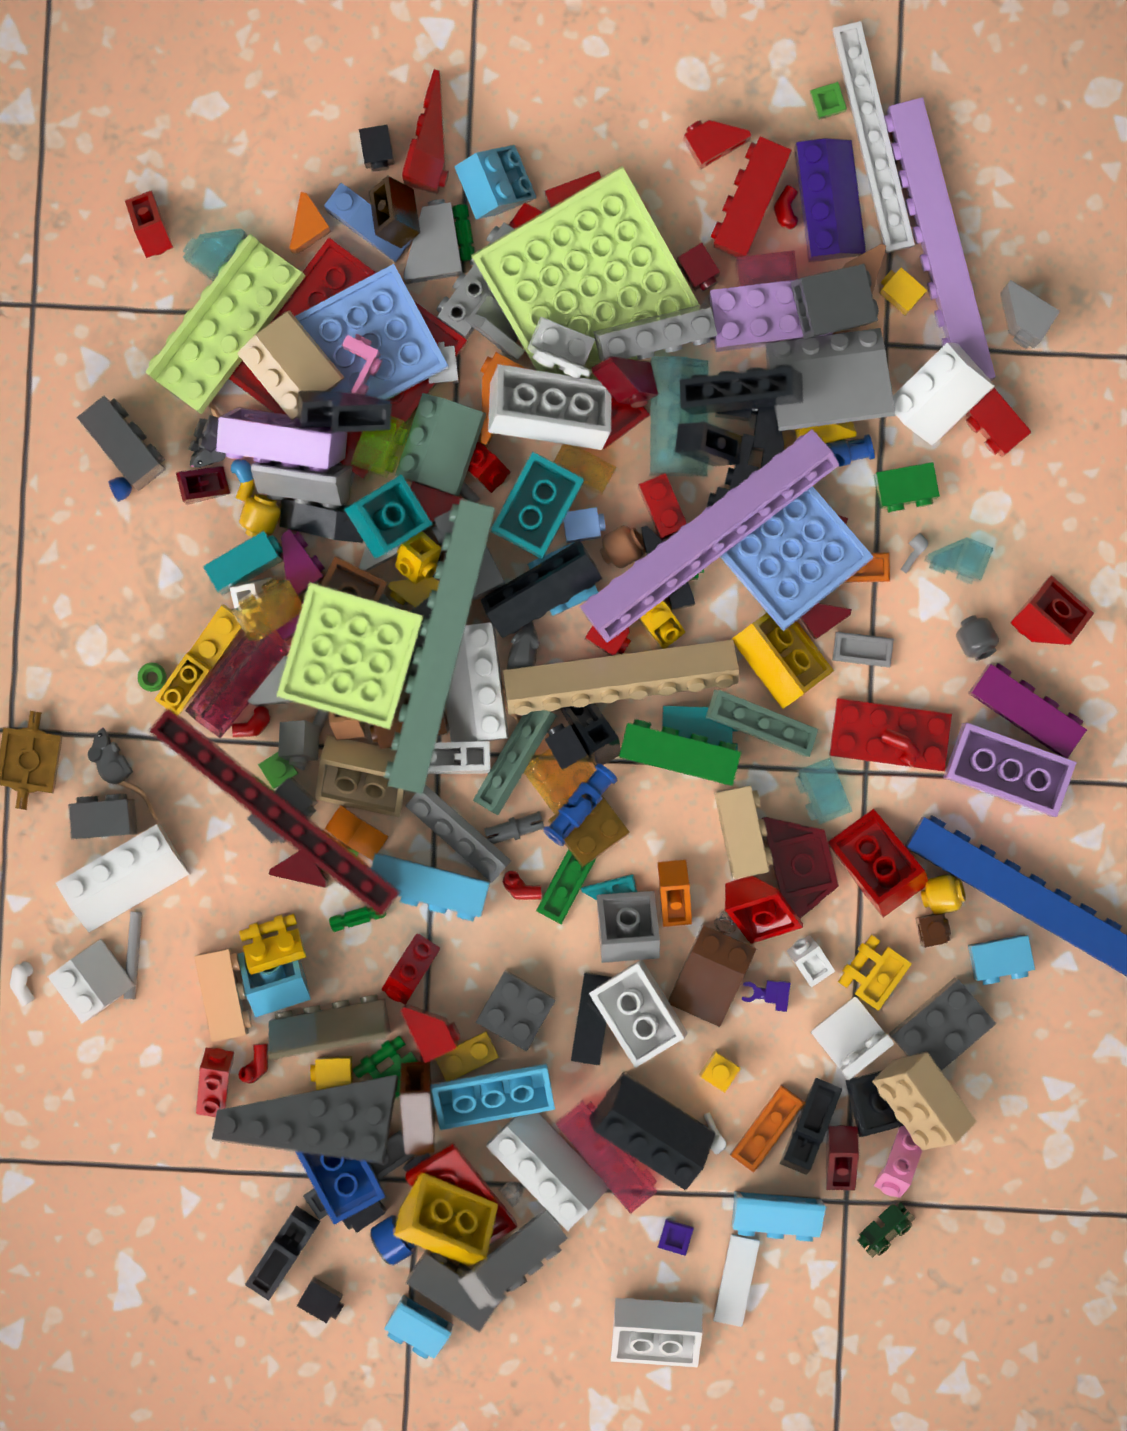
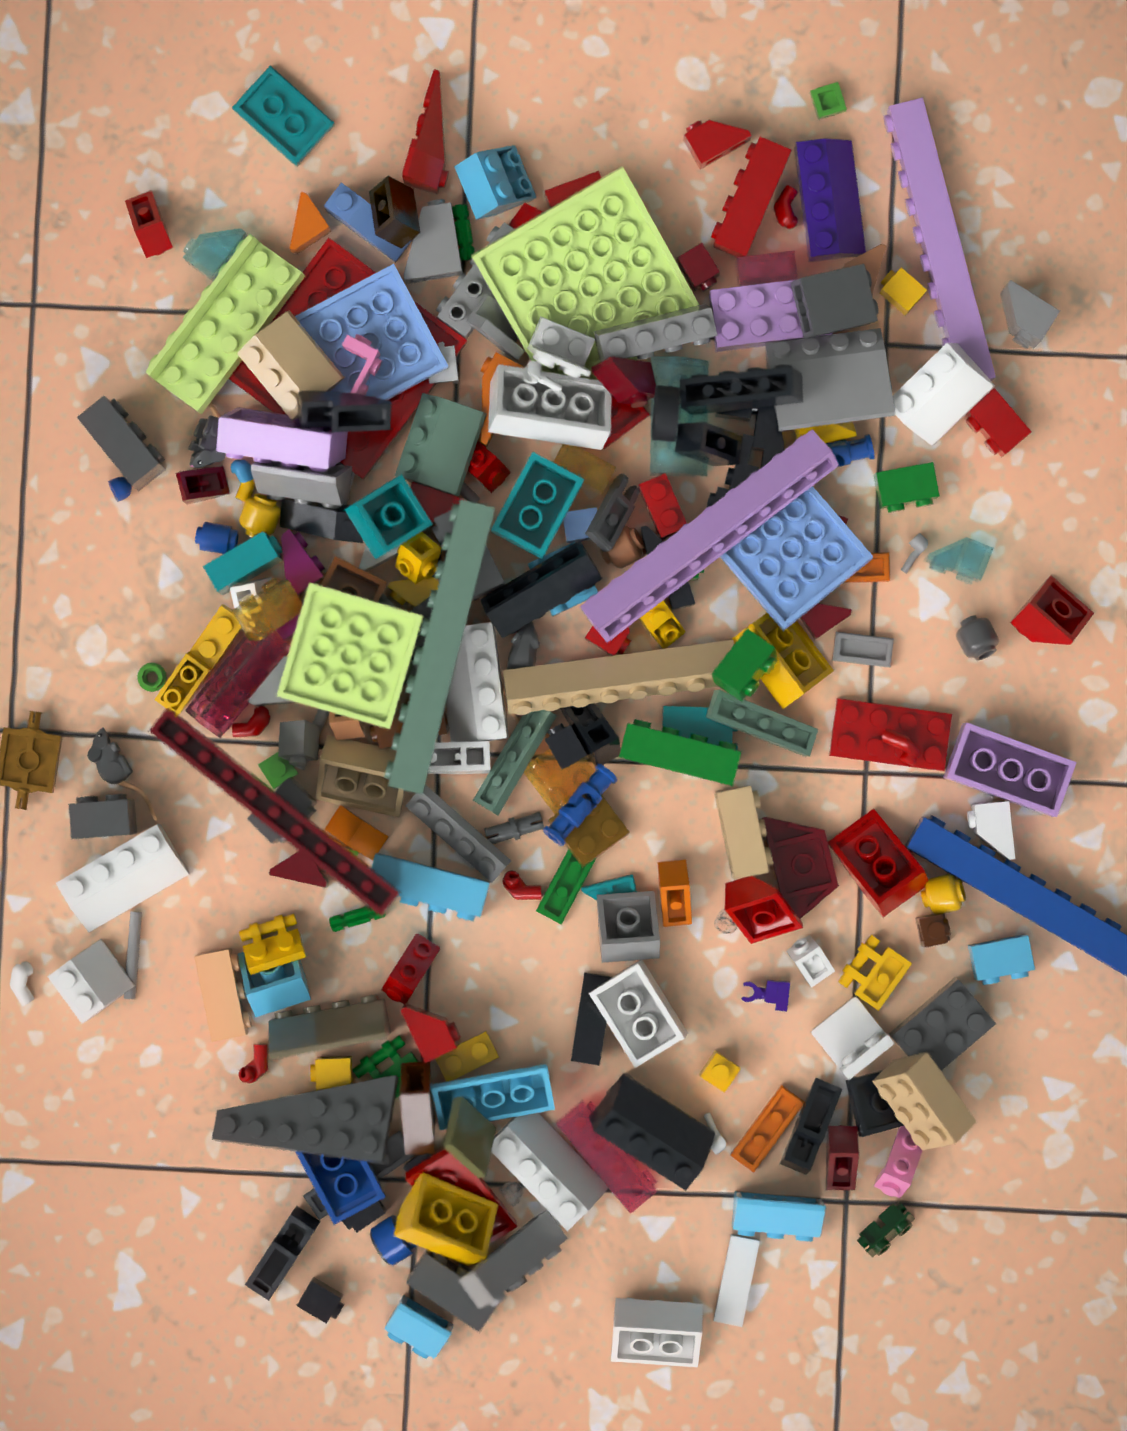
red bracket [196,1048,234,1117] -> none
clear neon green brick [351,416,409,478] -> none
black brick [359,125,394,172] -> none
dark grey brick [476,970,556,1051] -> none
dark purple tile [657,1219,694,1256] -> none
reddish brown slope [668,924,756,1027] -> none
clear light blue brick [794,757,852,824] -> none
white plate [832,21,915,253] -> none
magenta brick [968,663,1087,759] -> none
none -> blue brick [195,522,239,554]
none -> teal tile [232,65,335,167]
none -> olive tile [443,1096,496,1178]
none -> white hand [523,361,562,393]
none -> dark grey hinge [585,473,640,552]
none -> black tyre [652,385,680,442]
none -> green brick [712,629,777,702]
none -> white slope [967,801,1015,860]

